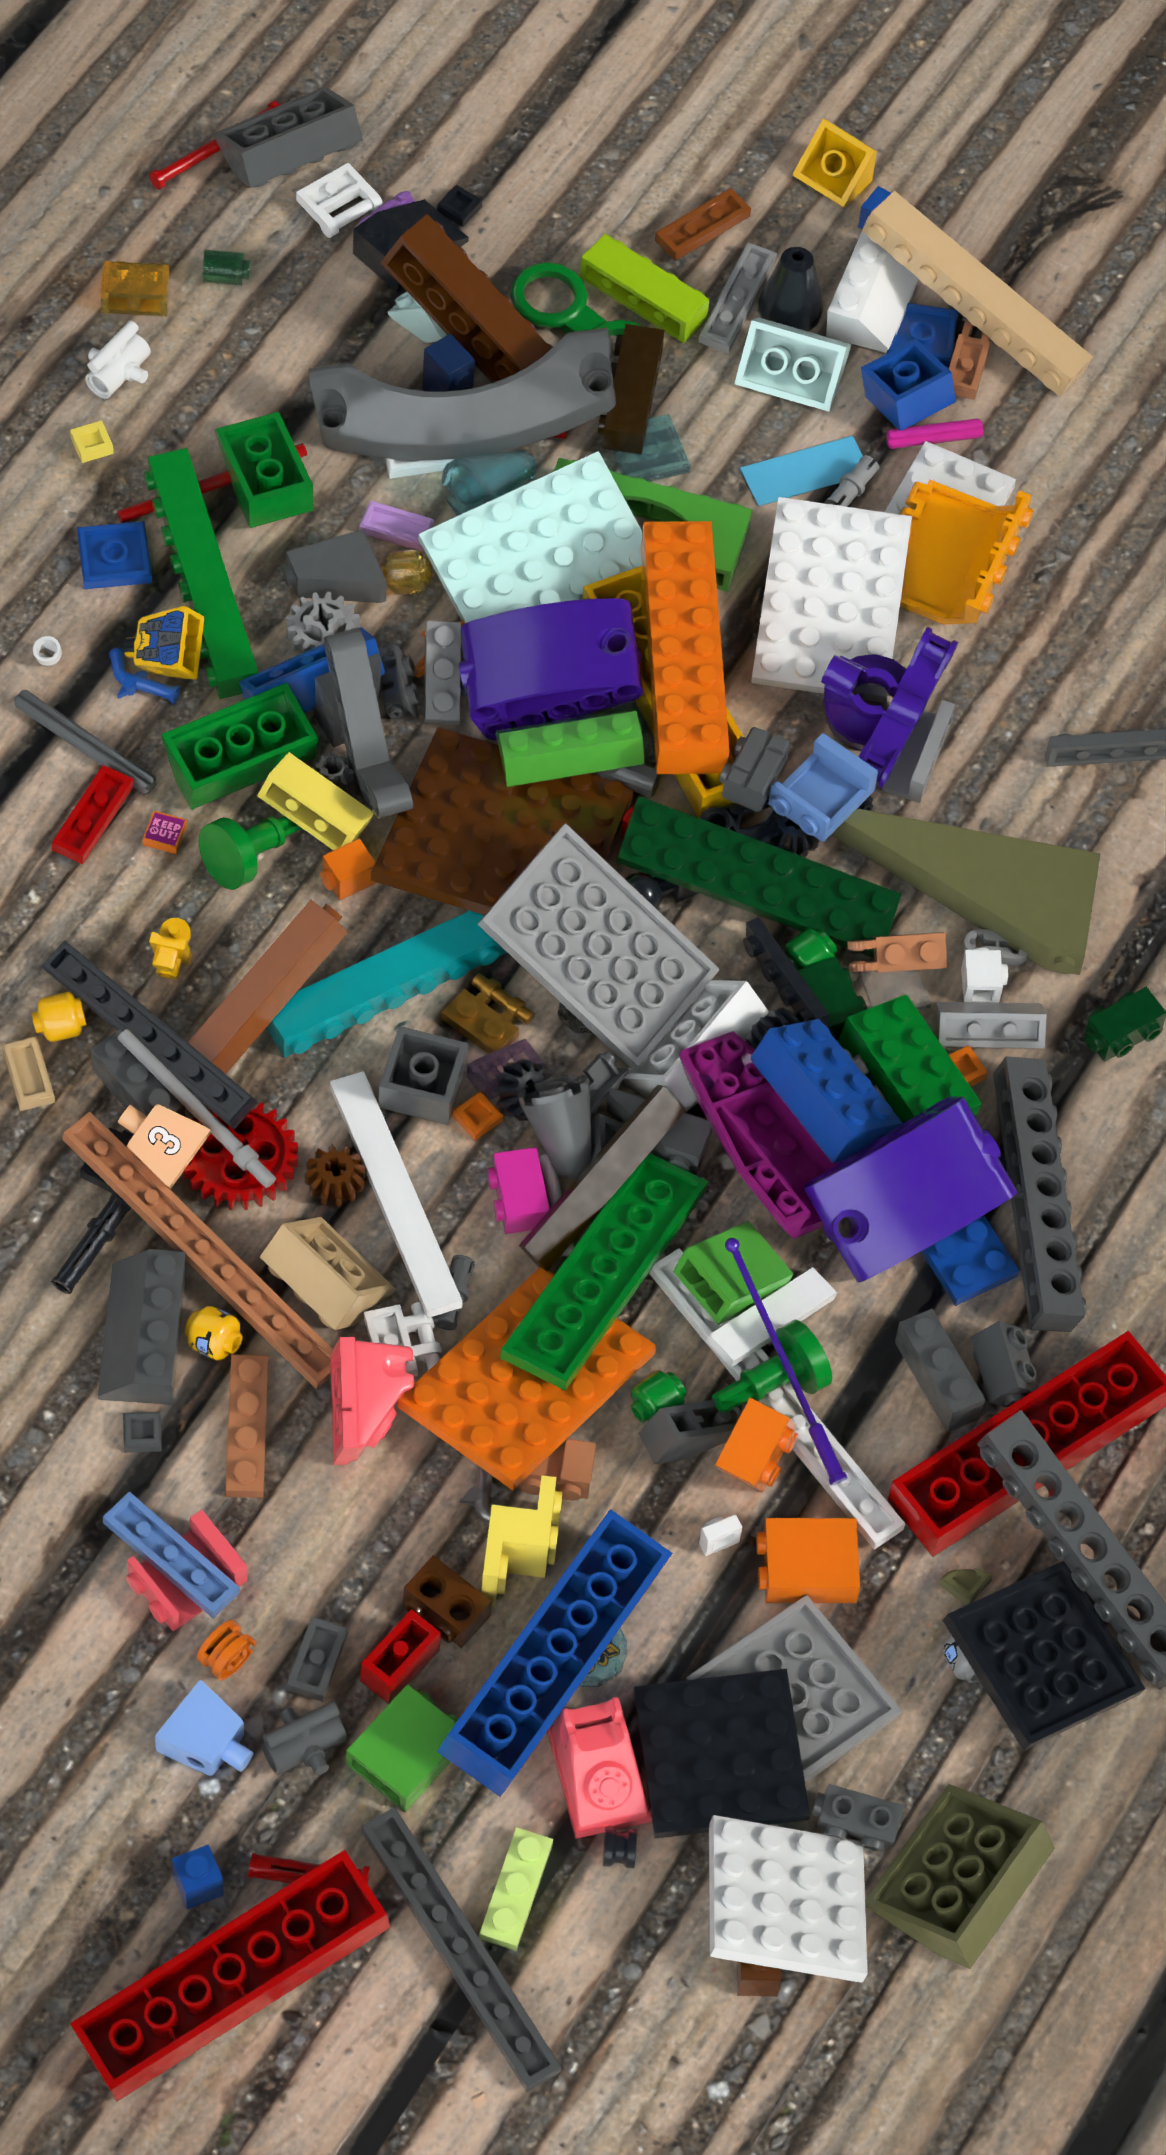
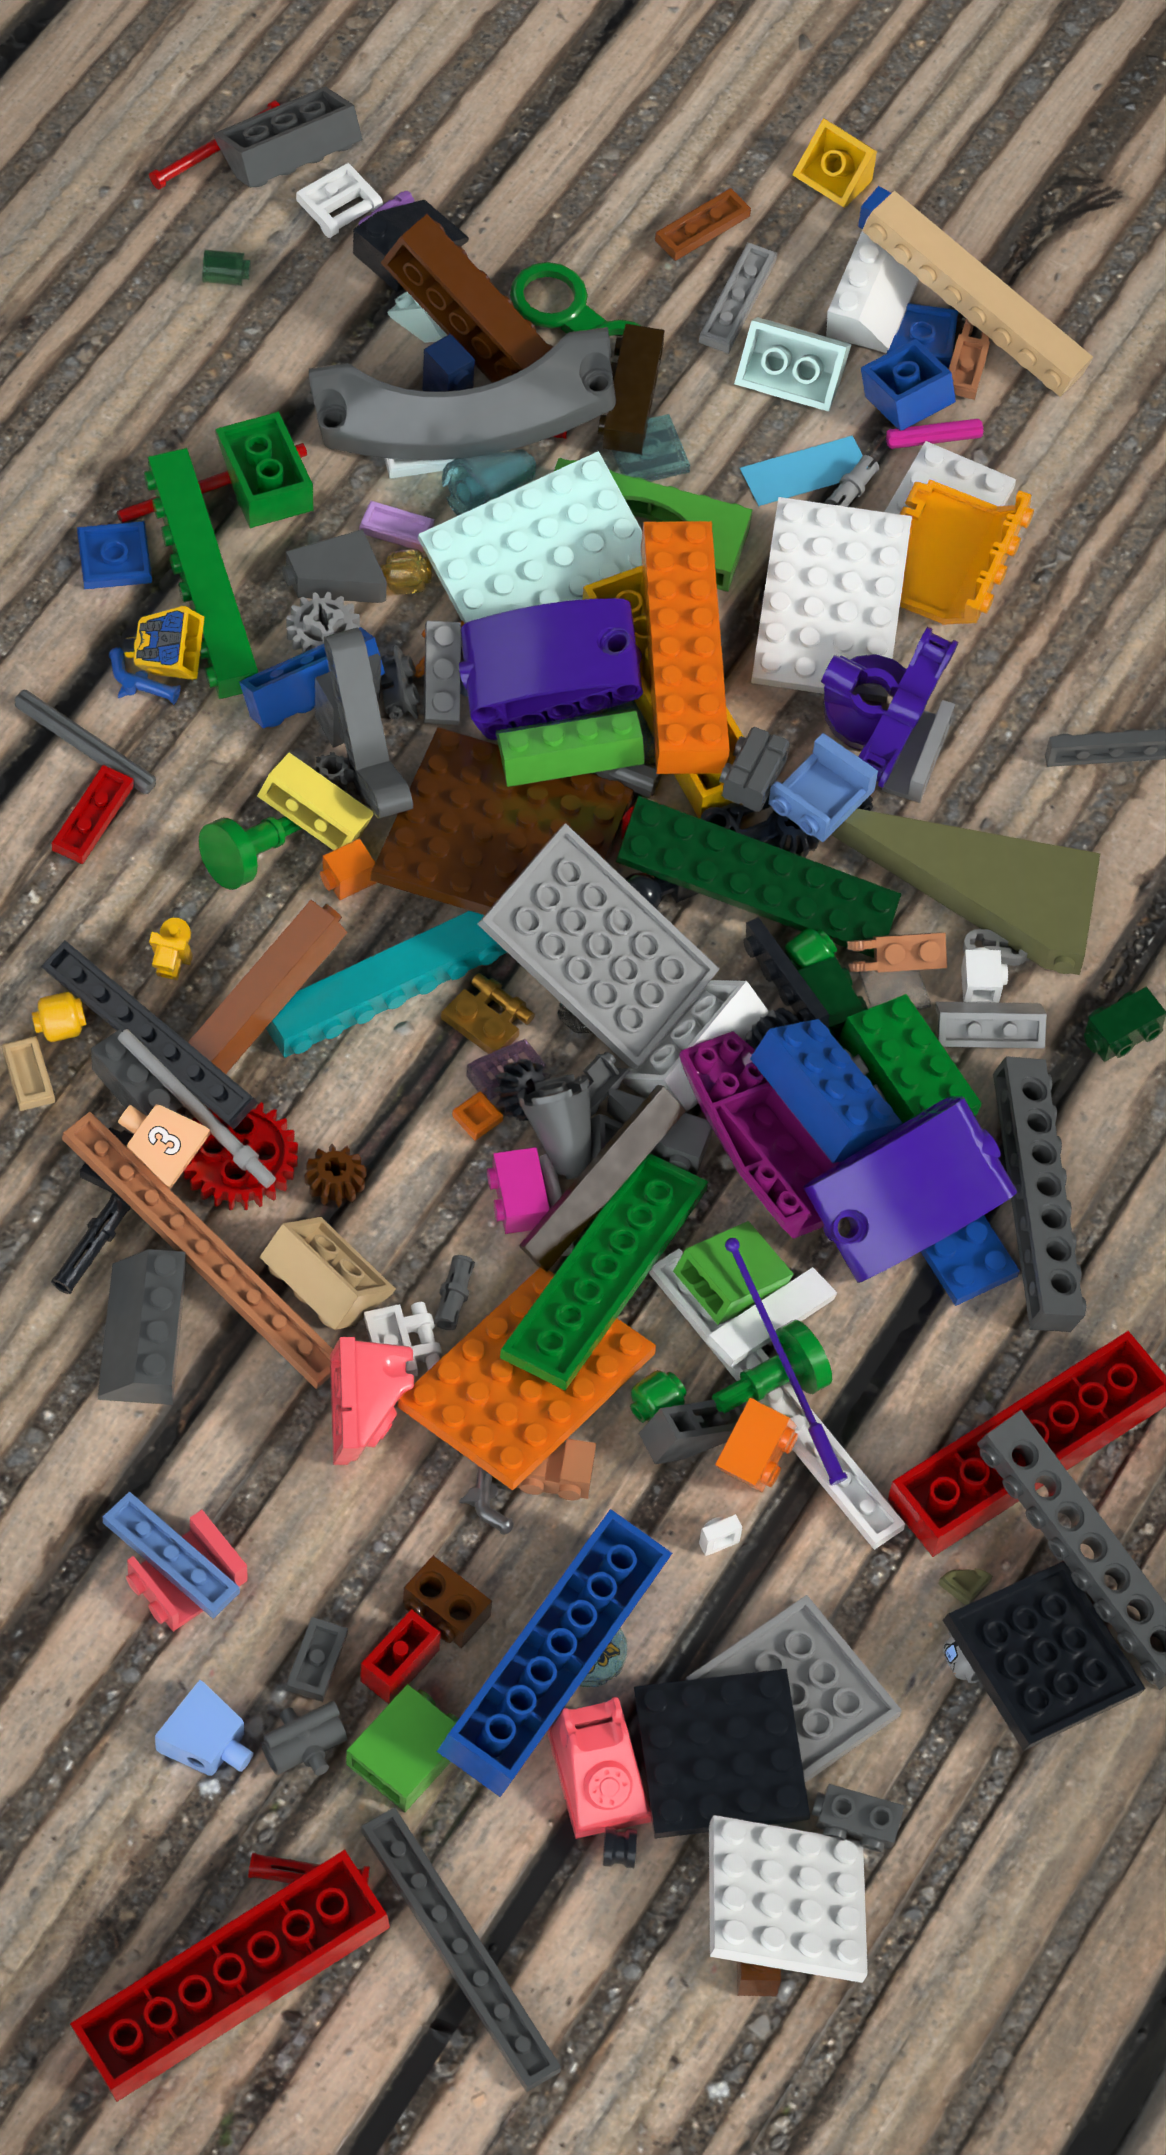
white hinge [33,636,62,667] -> none
light yellow plate [70,420,114,463] -> none
white pin [85,320,151,399] -> none
clear yellow brick [100,261,170,317] -> none
dark grey tile [123,1412,162,1453] -> none
tile [143,811,187,854] -> none
green slope [161,683,318,810] -> none
blue brick [172,1844,224,1910] -> none
yellow head [185,1306,242,1360] -> none
orange wheel [196,1619,256,1681] -> none
nougat plate [225,1355,269,1498] -> none
white tile [330,1071,462,1318] -> none
dark grey brick [379,1026,469,1125] -> none
black tile [437,185,482,227] -> none
yellowish green plate [479,1827,553,1951] -> none
light yellow bracket [481,1475,563,1607] -> none
lime brick [580,233,709,344] -> none
orange brick [756,1518,860,1603] -> none
black cone [758,247,823,332] -> none
olive slope [865,1784,1055,1969] -> none
dark grey brick [895,1309,985,1433] -> none
orange plate [949,1045,988,1087] -> none
dark grey brick [971,1321,1038,1408] -> none

